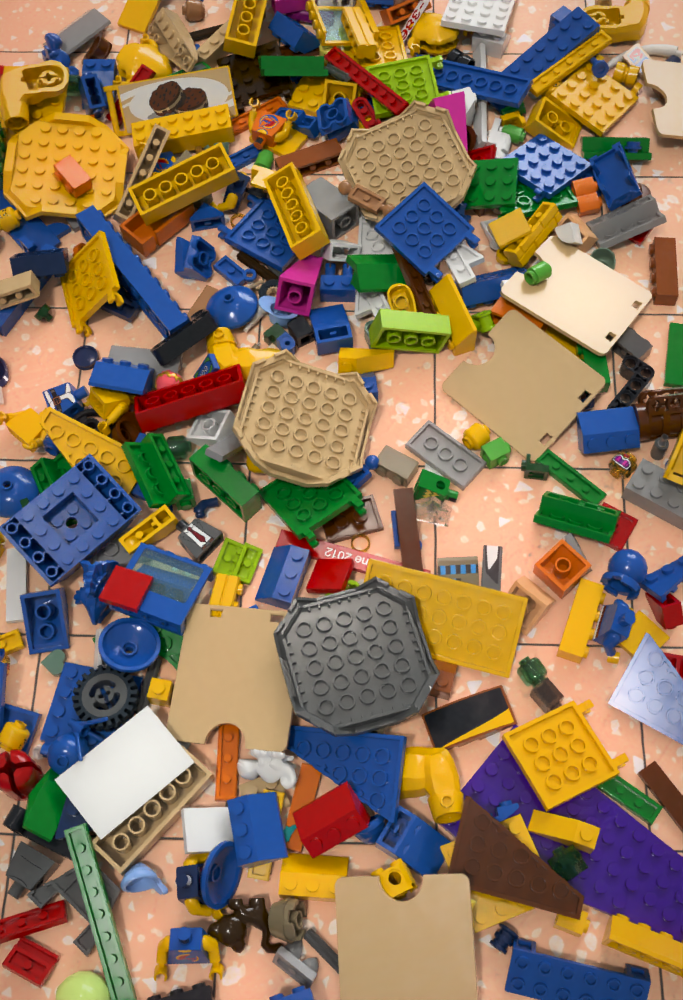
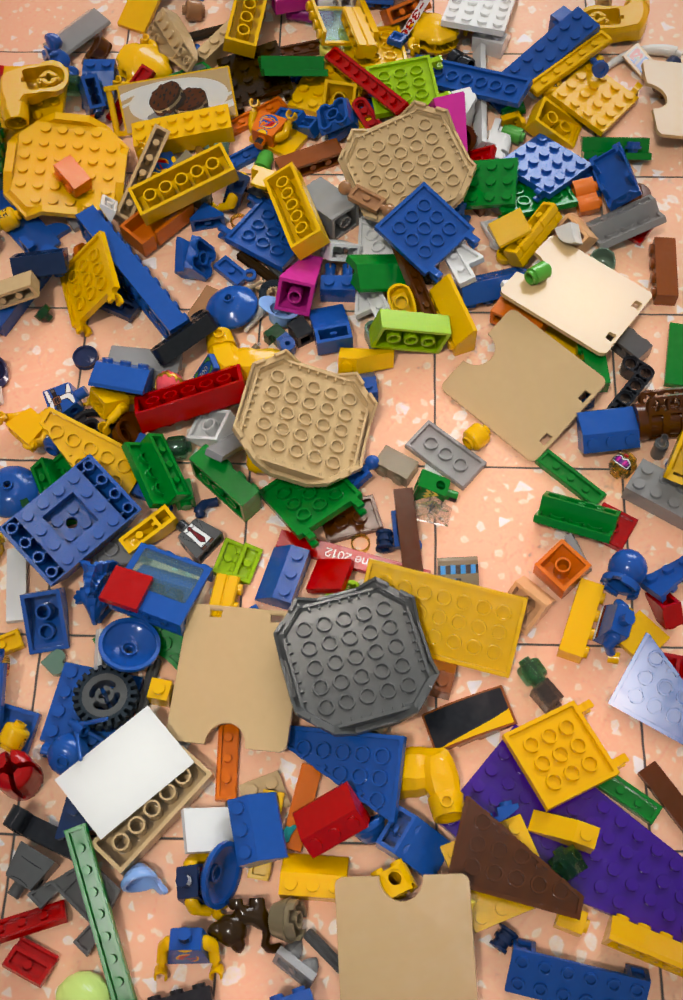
green piece [22,768,67,842] -> none
white animal [237,749,297,790] -> none
blue slope [268,11,320,54] -> none
dark grey axle [324,63,351,82] -> none
lime piece [471,310,496,333] -> none
bright green brick [480,437,511,470] -> none
sticker [481,545,503,591] -> none
dark green bracket [521,454,549,481] -> none
yellow wheel [612,61,640,88] -> none
none -> white slope [99,194,118,222]
none -> dark blue bush [376,528,395,554]
none -> blue tile [387,30,408,48]

